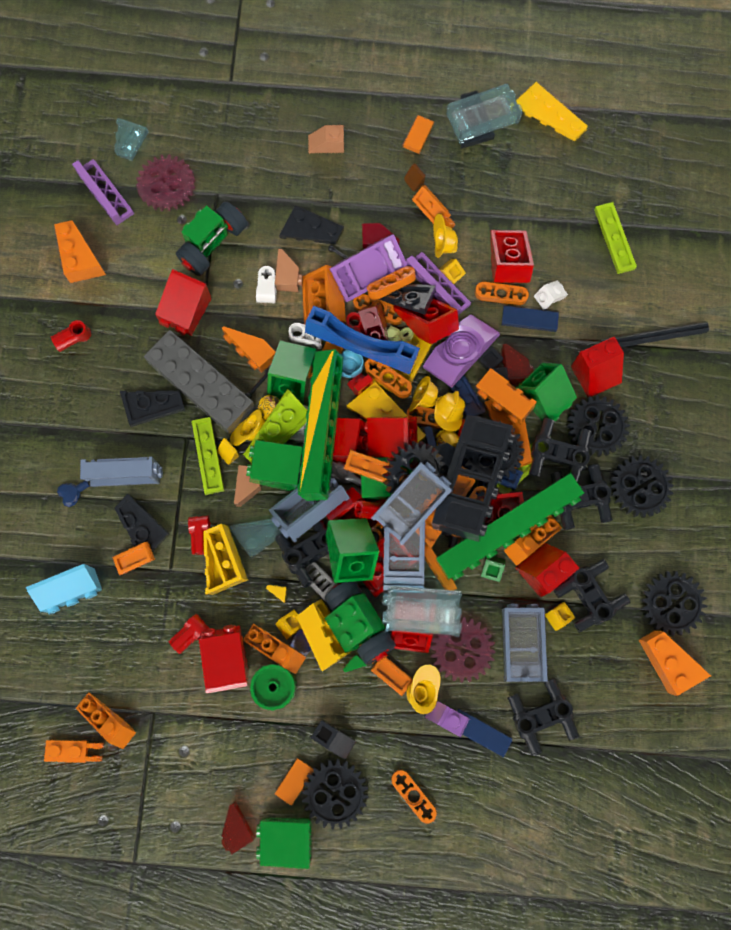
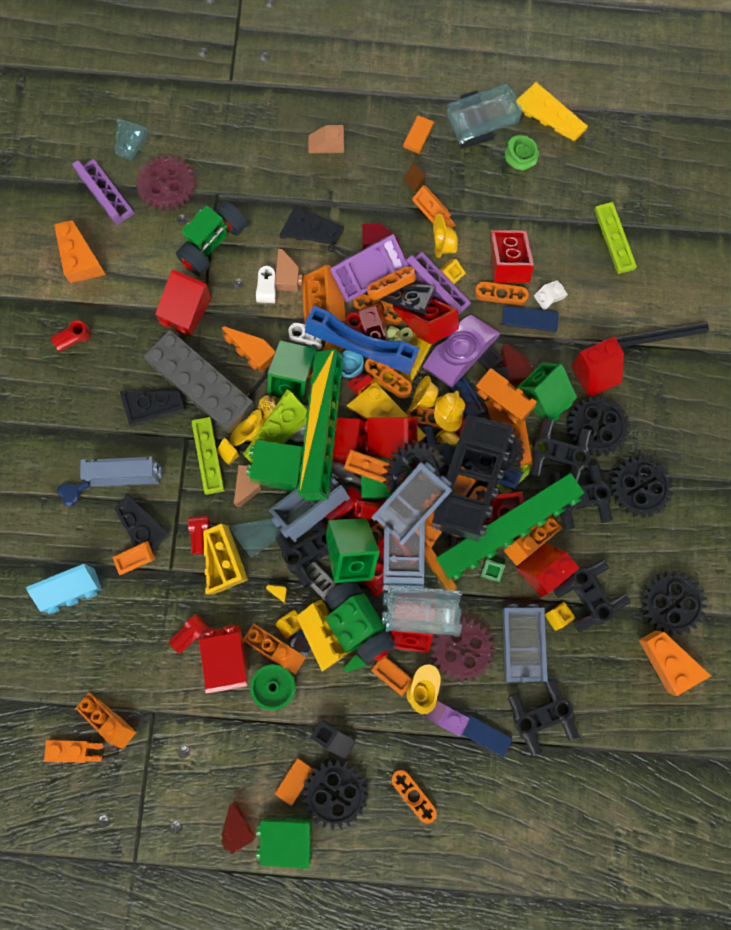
none -> bright green hat [505,135,539,171]

